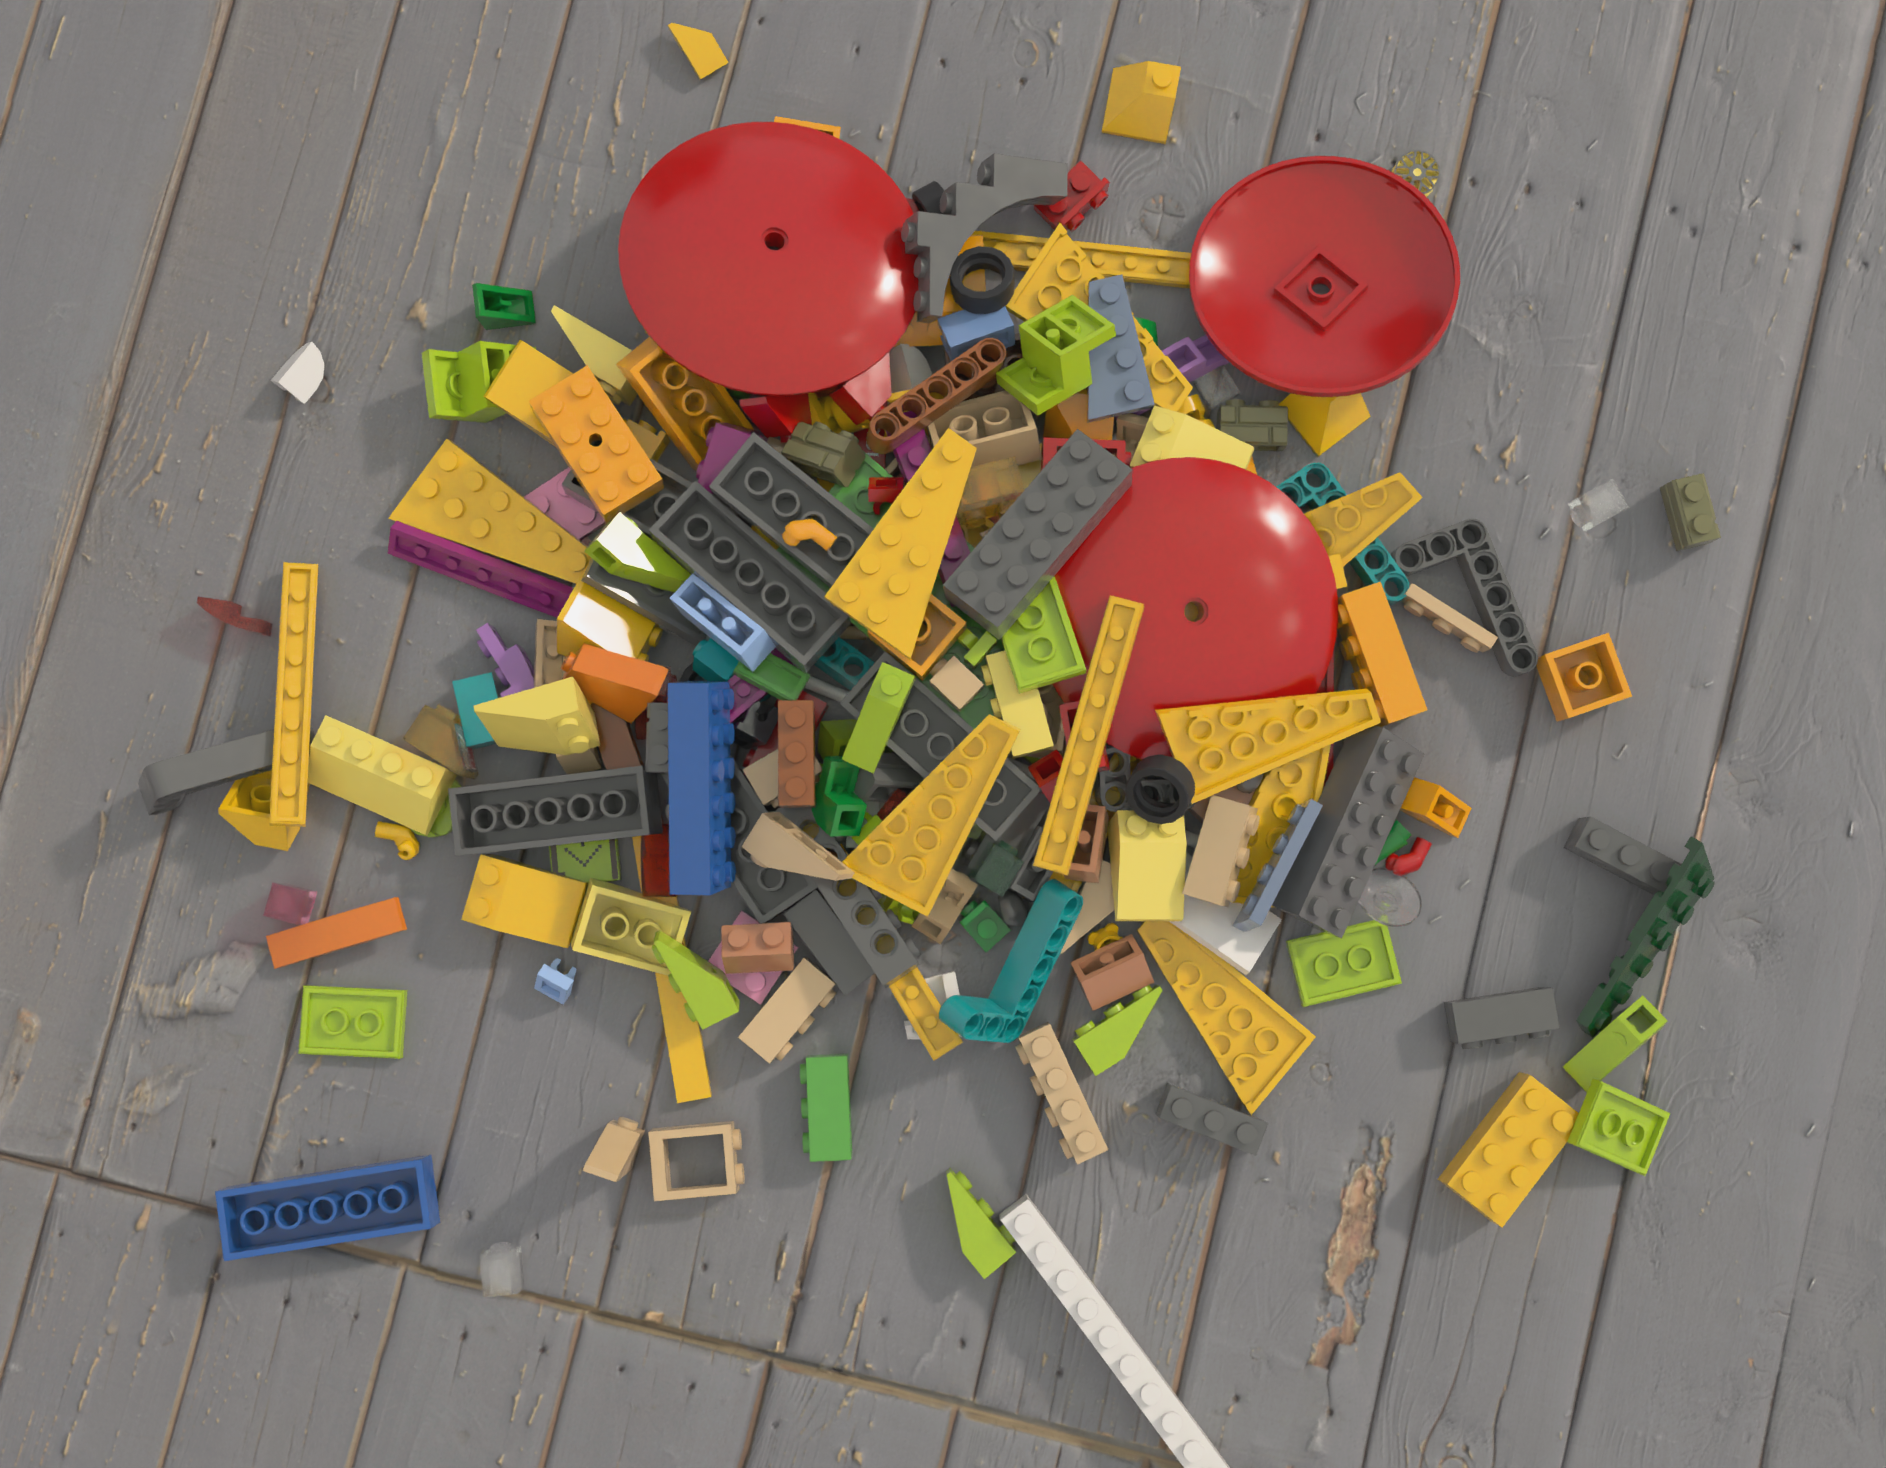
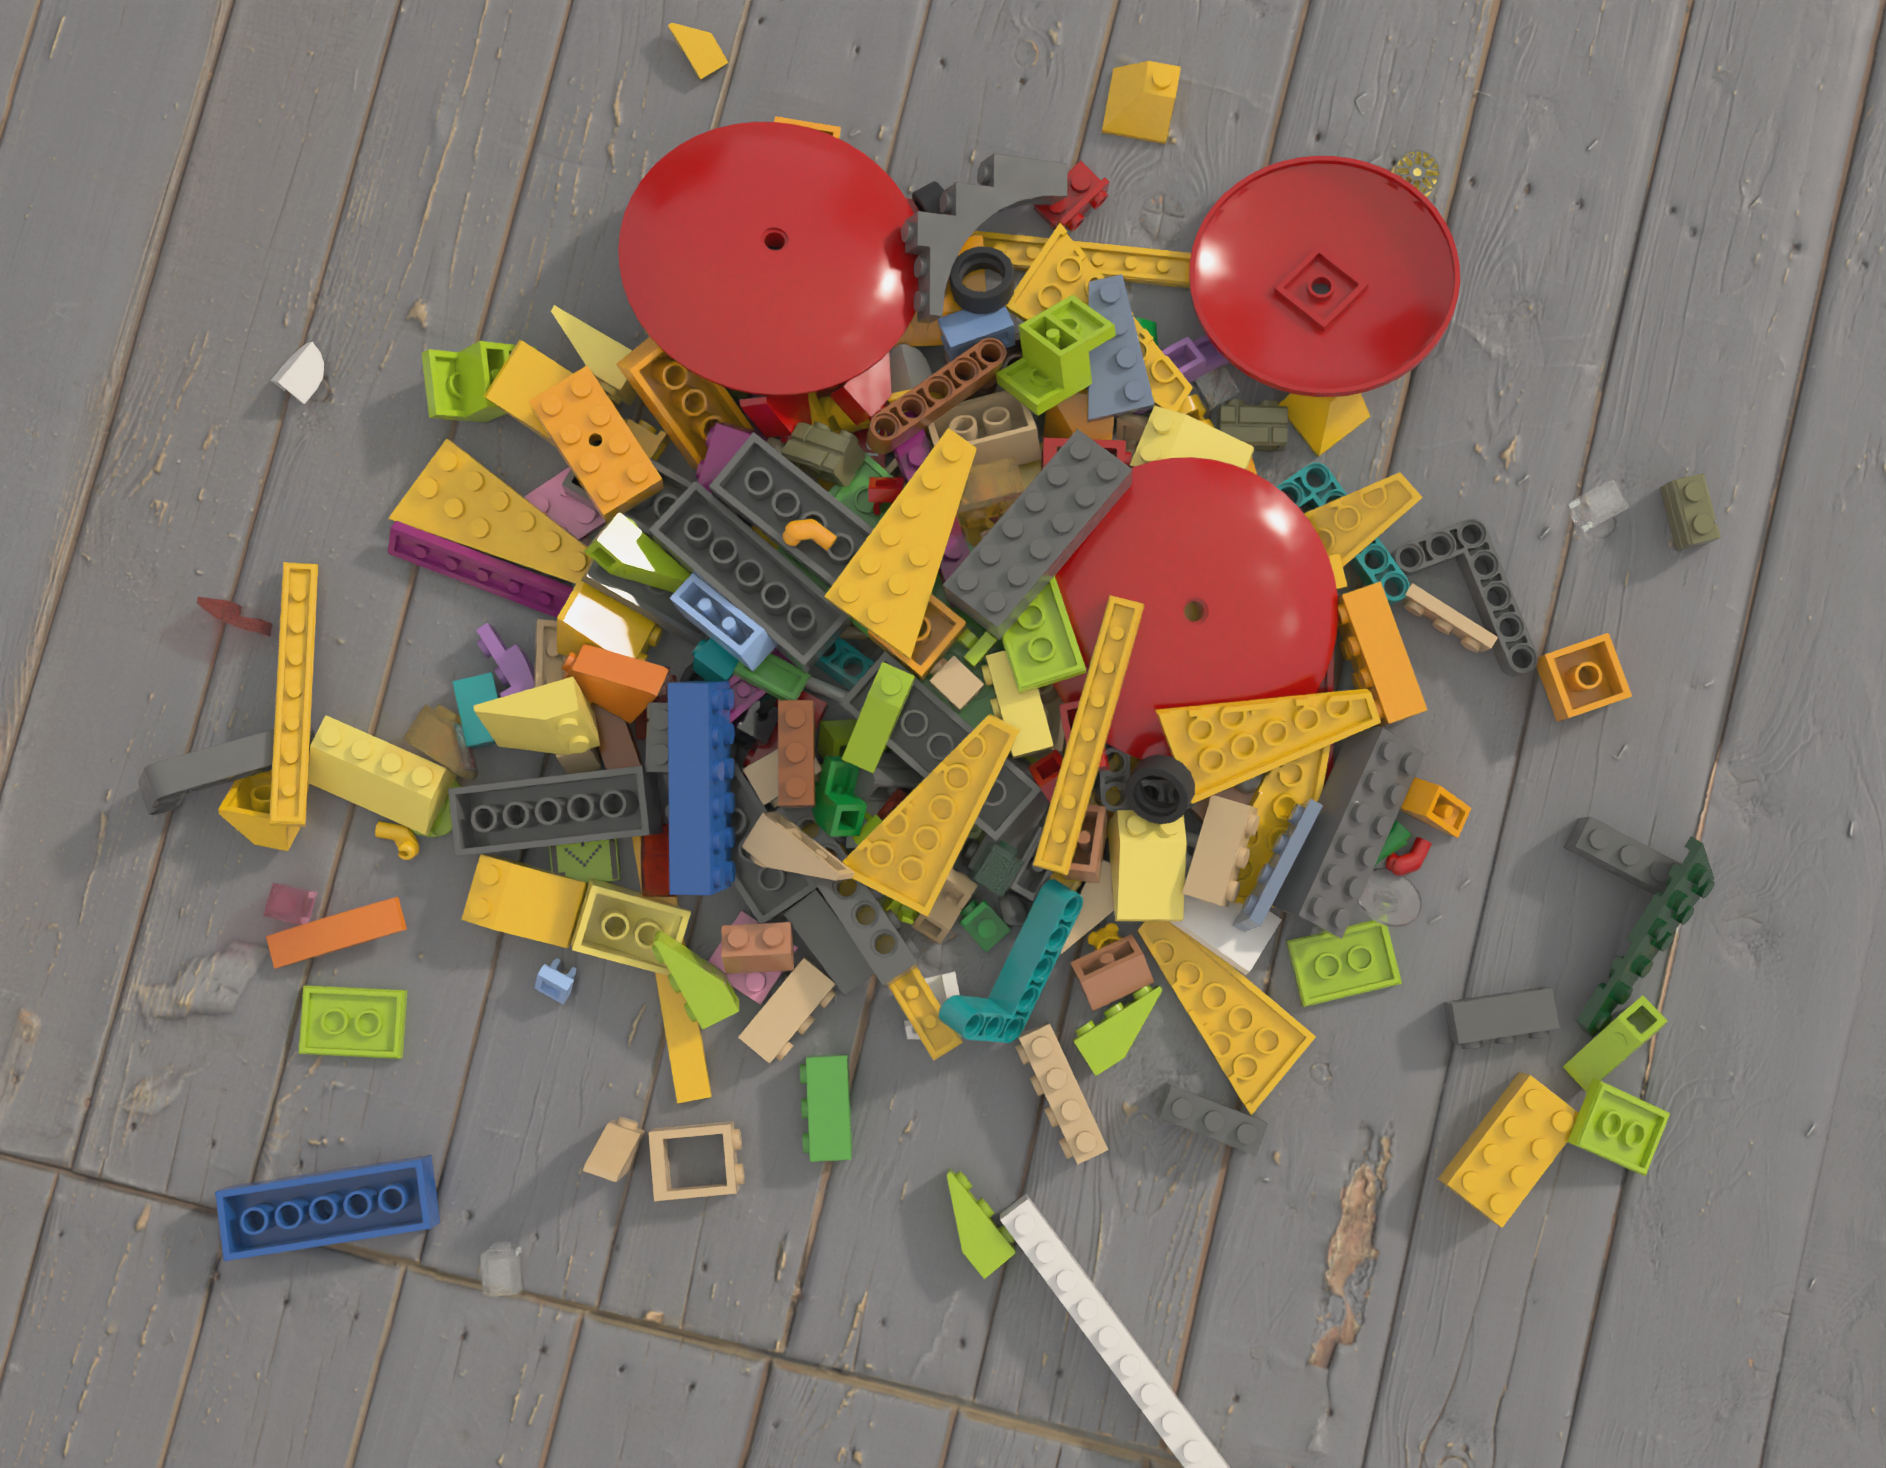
green slope [472,283,536,330] -> none

